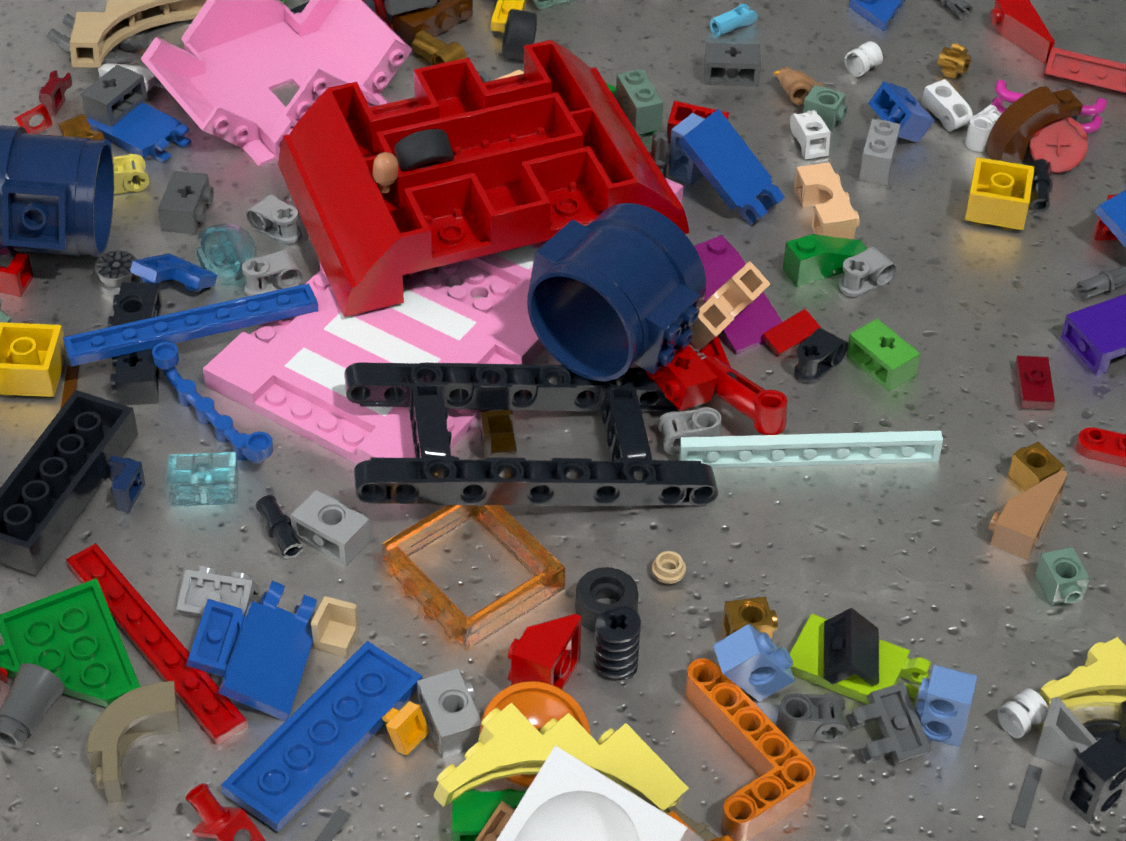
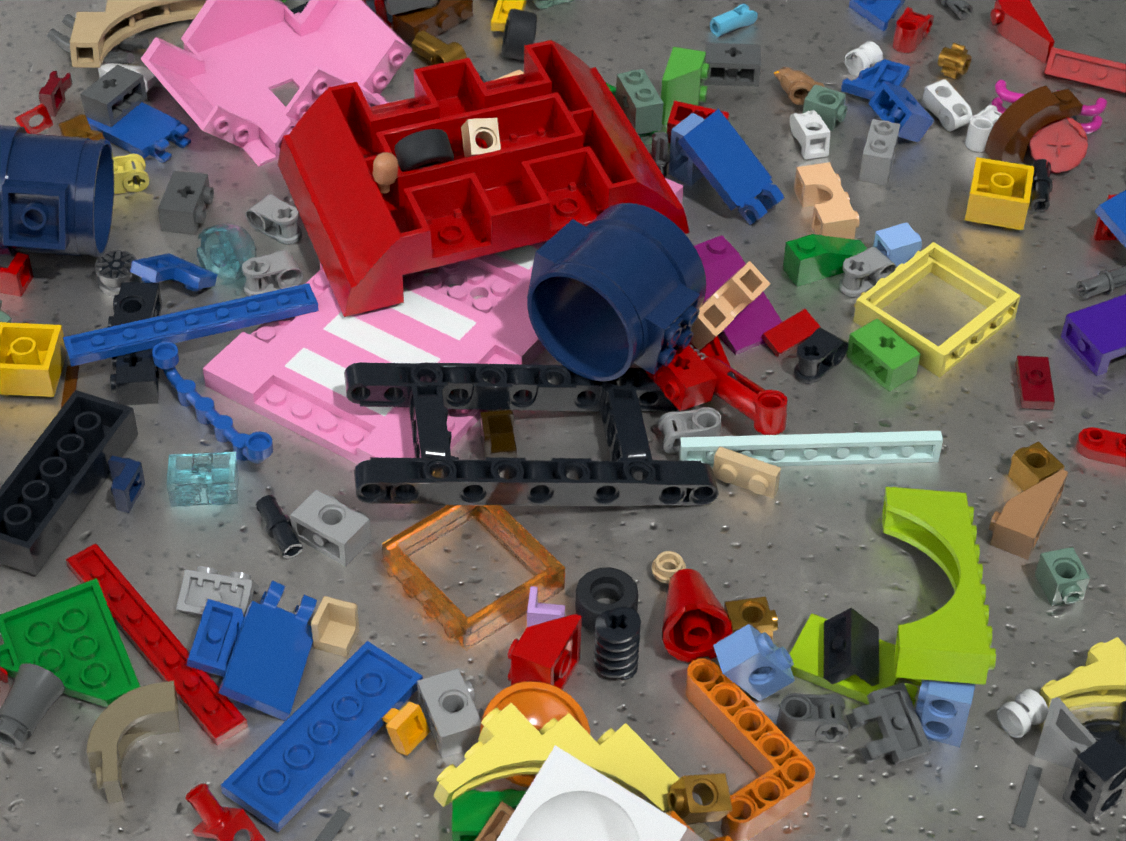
none -> tan brick [461,118,501,158]
none -> lavender panel [527,586,565,627]
none -> bright green slope [661,47,710,125]
none -> red cone [662,569,733,663]
none -> pearl gold brick [668,773,732,824]
none -> tan plate [713,446,781,499]
none -> blue wing [841,59,910,100]
none -> light yellow window [853,242,1021,378]
none -> light blue brick [873,222,922,267]
none -> lime arch [882,487,996,685]
none -> red piece [892,7,934,53]

